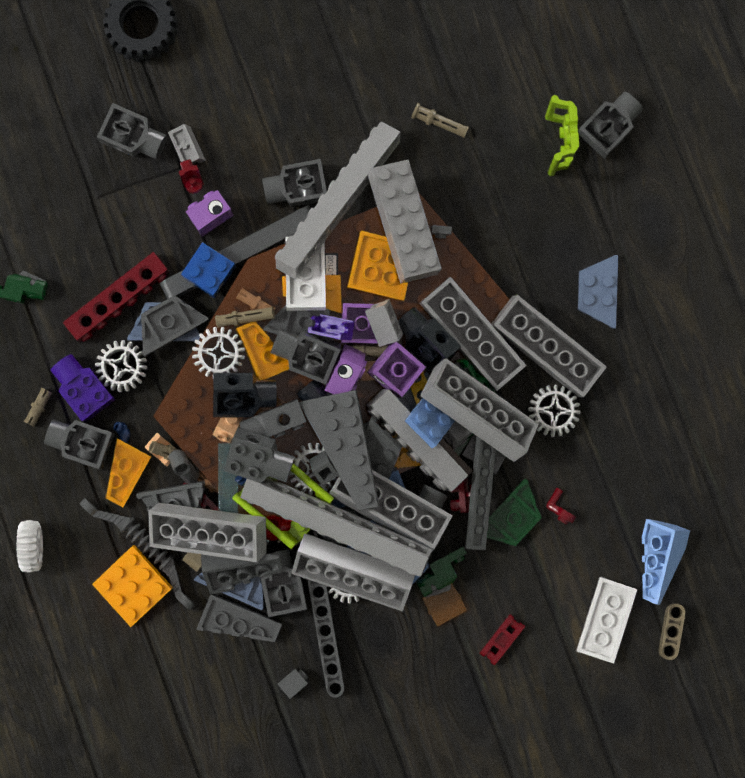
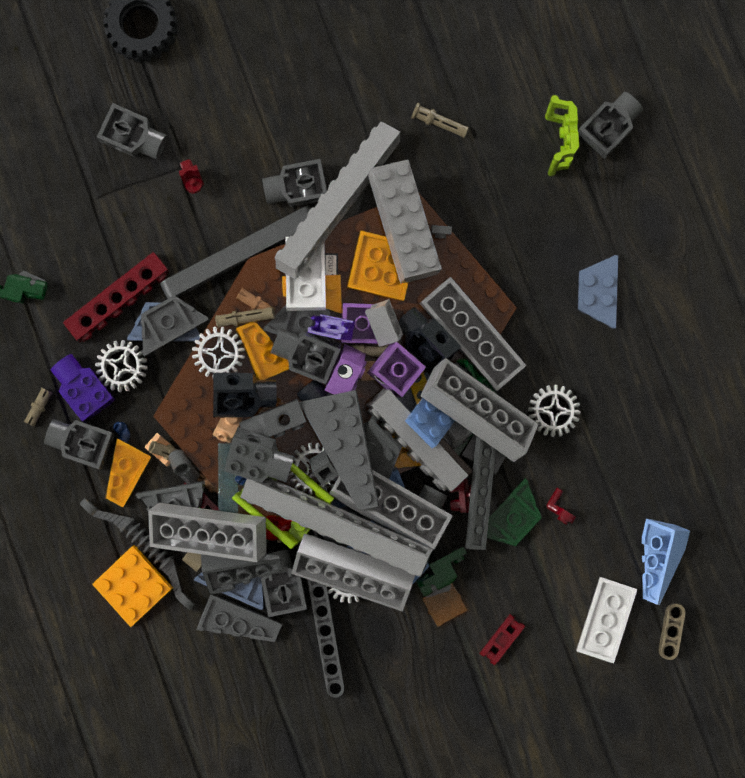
white gear [16,520,43,573] -> none
light grey hinge [168,124,206,164] -> none
blue brick [181,242,236,298] -> none
medium lavender brick [186,190,233,236] -> none
dark grey brick [278,668,309,699] -> none
light grey brick [491,295,606,397] -> none

